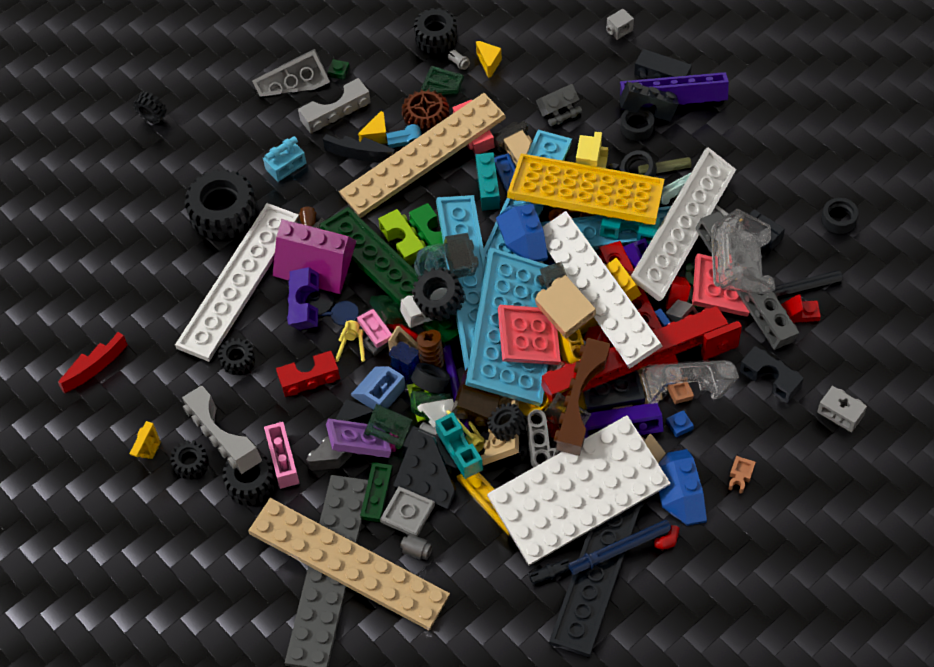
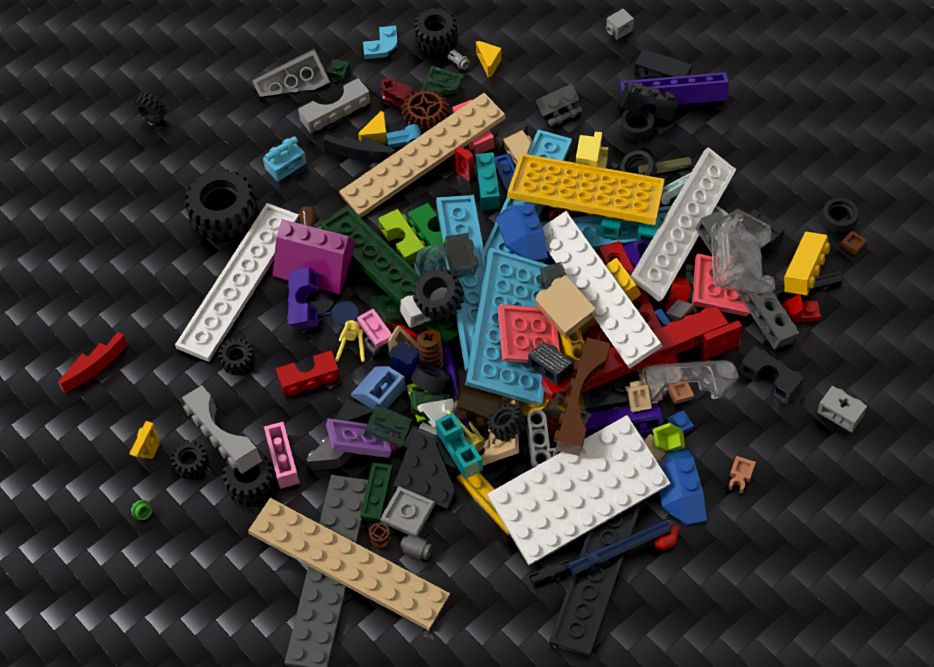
none -> bright green plate [131,500,152,520]
none -> medium azure plate [363,26,398,59]
none -> reddish brown wheel [369,523,391,550]
none -> dark red piece [381,78,415,108]
none -> red plate [455,146,475,181]
none -> black brick [528,342,574,386]
none -> tan bracket [625,381,652,412]
none -> lime panel [653,423,685,453]
none -> yellow brick [784,232,830,295]
none -> reddish brown tile [840,231,868,256]

